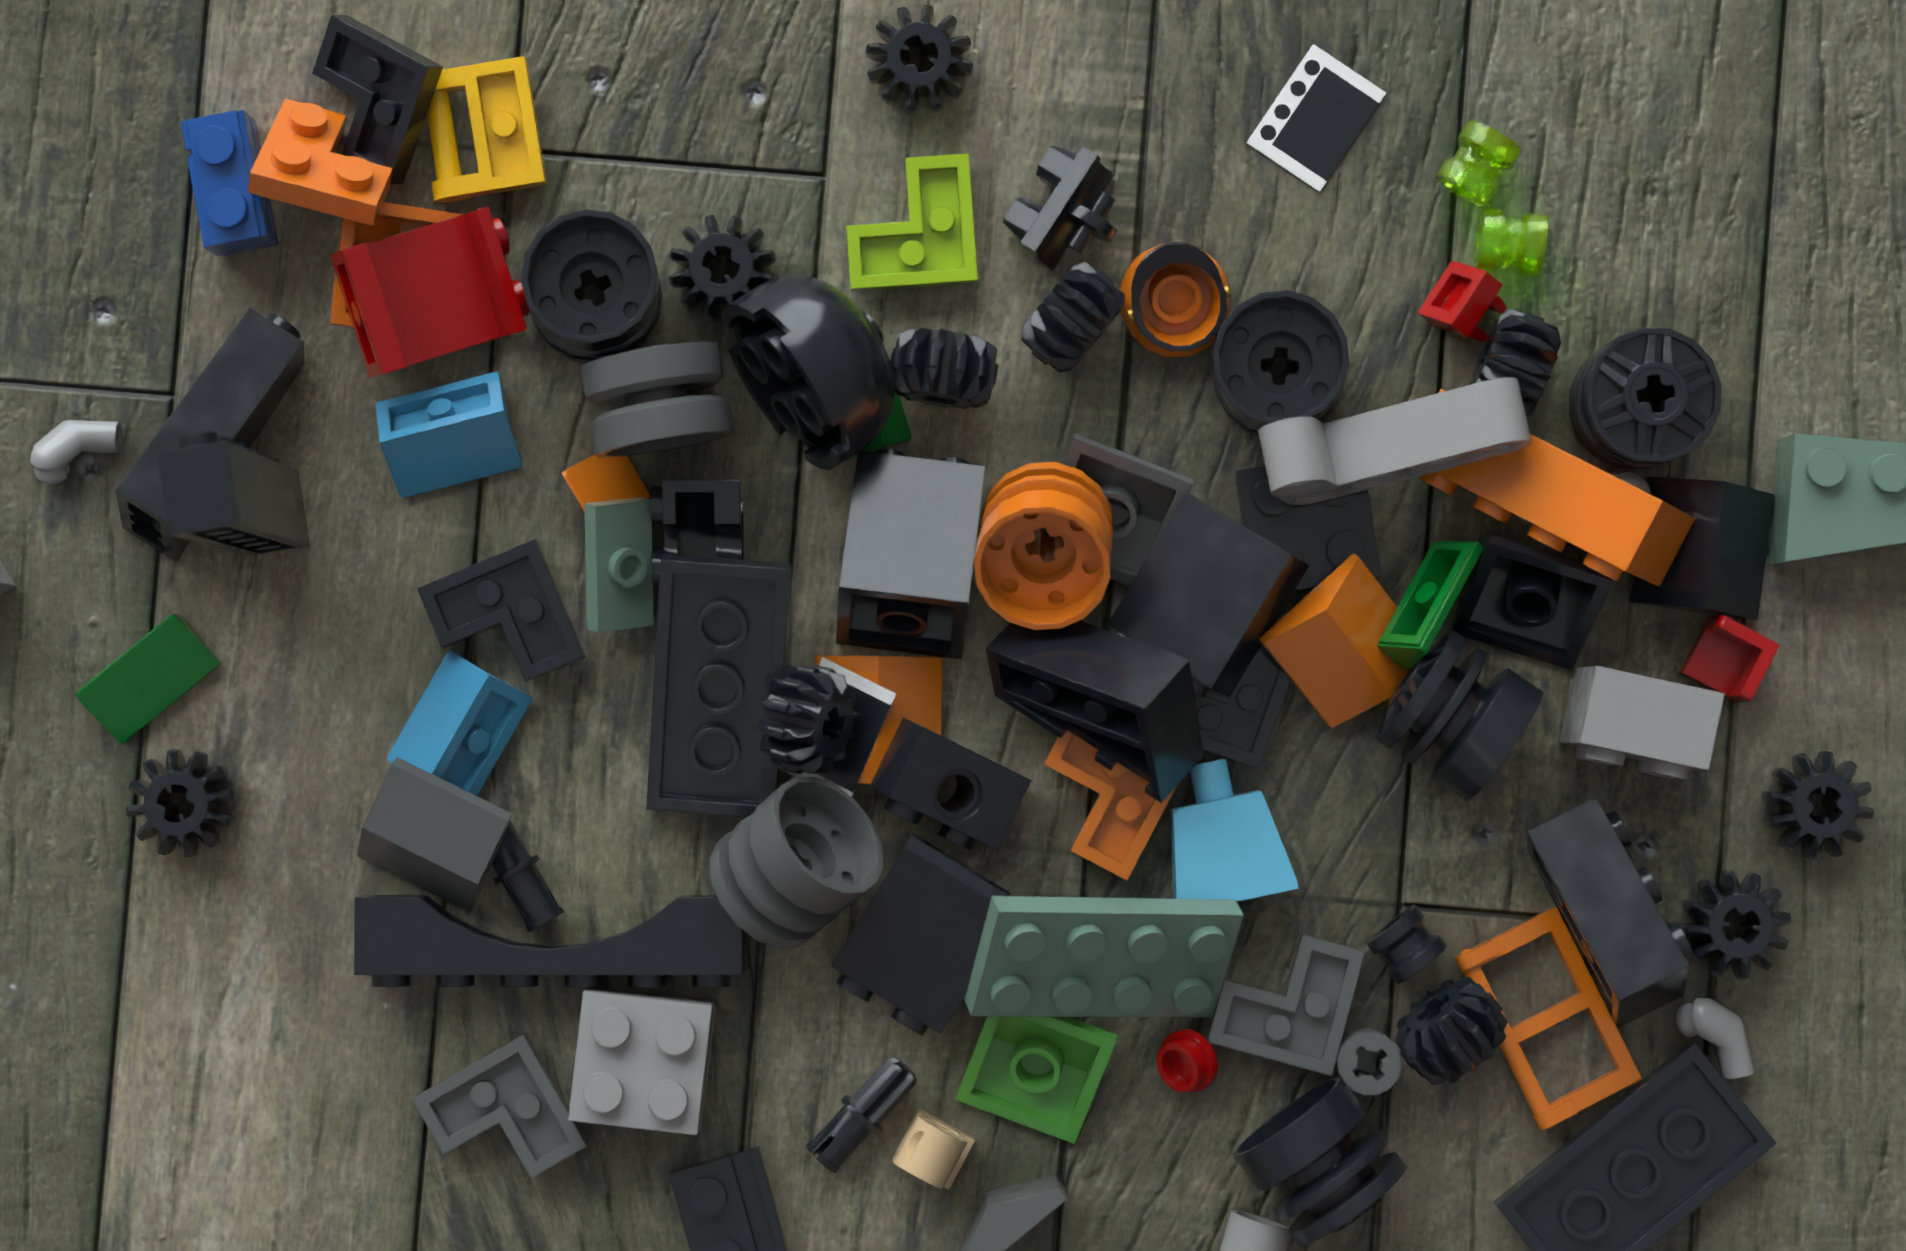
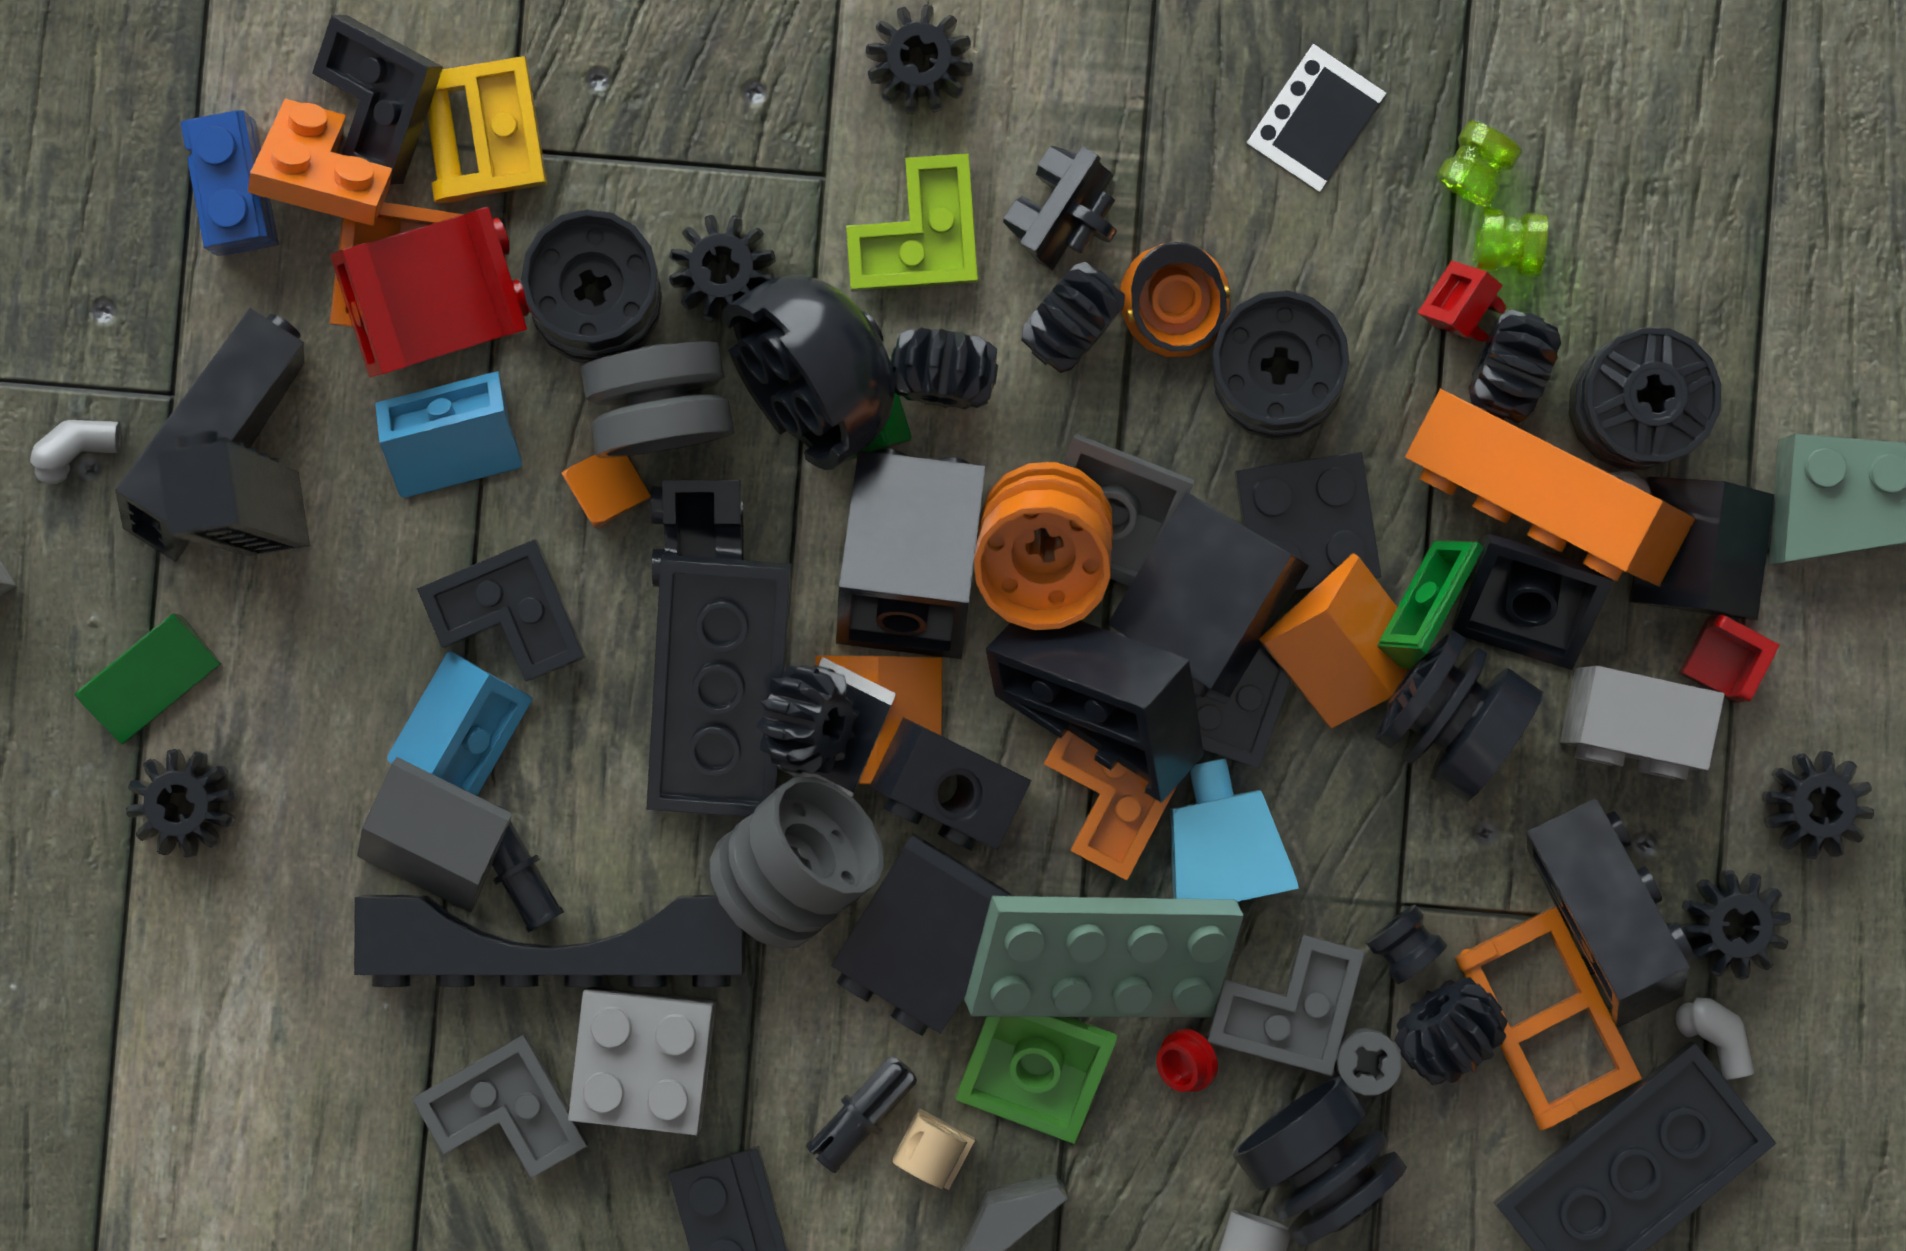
sand green plate [584,497,654,633] -> none
light grey beam [1258,377,1532,505] -> none

